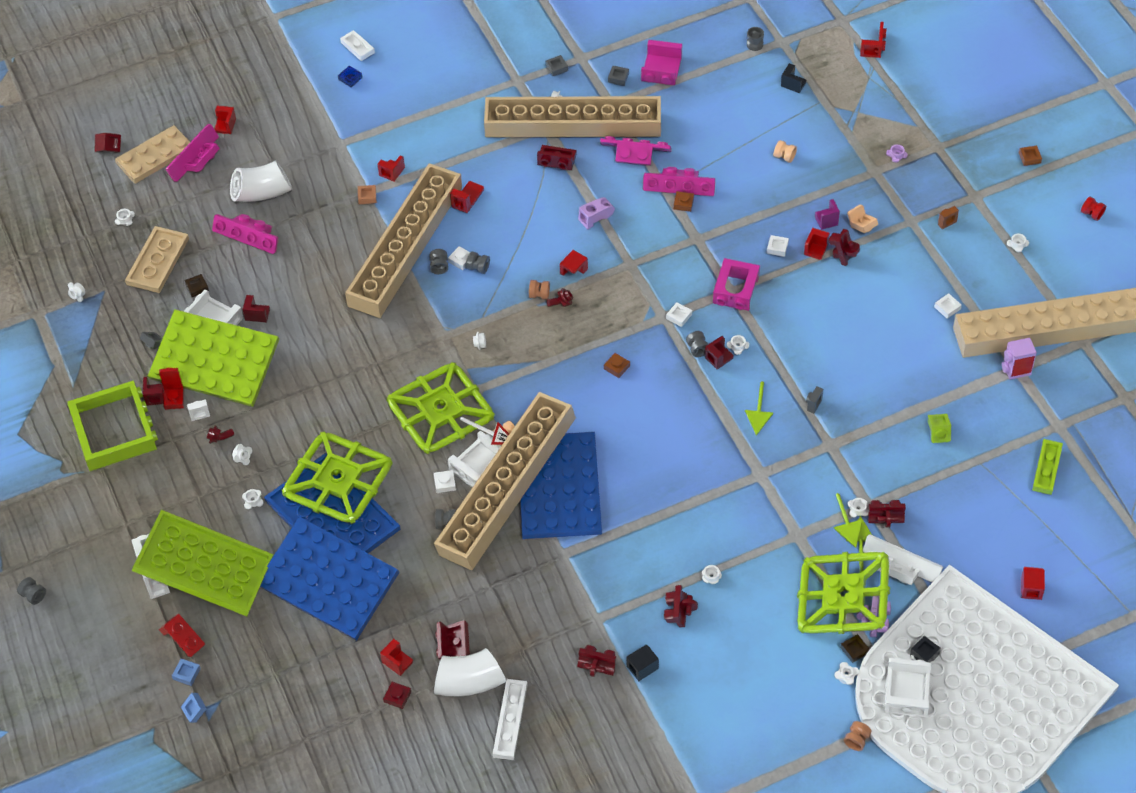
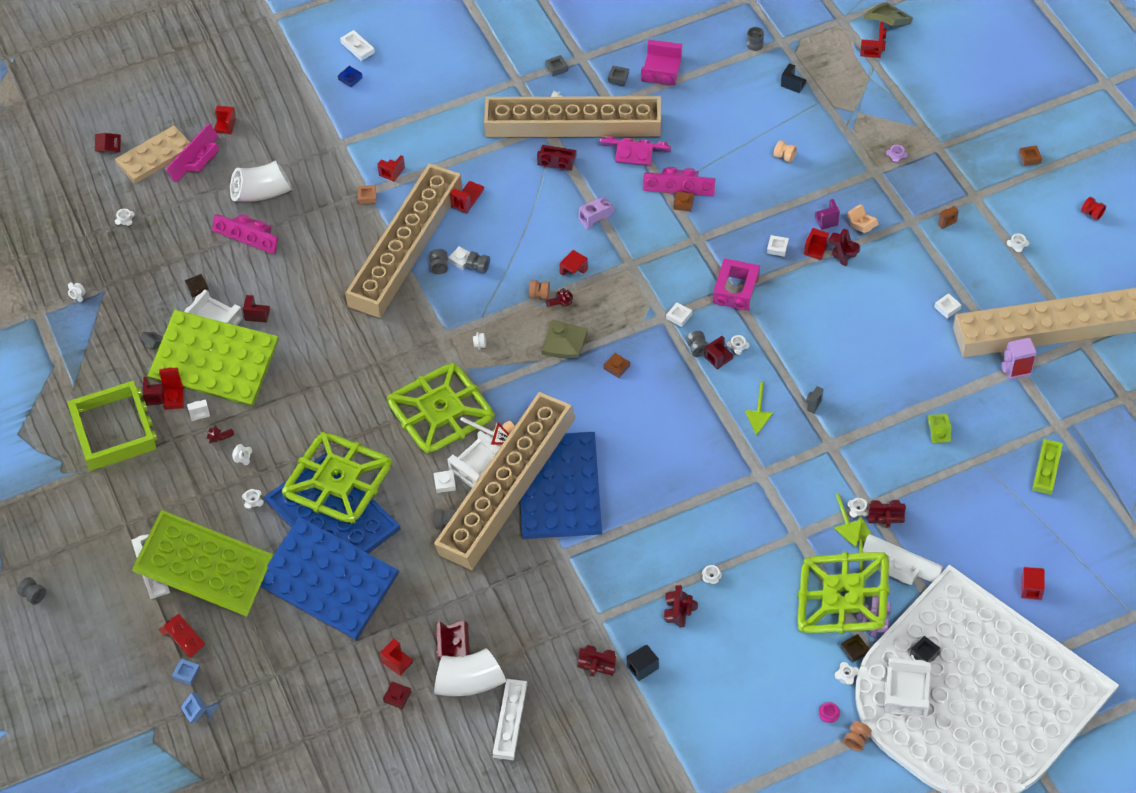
tan plate [125,226,189,293] -> none
none -> olive plate [542,320,588,358]
none -> dark pink plate [819,702,840,723]
none -> olive plate [864,2,913,26]

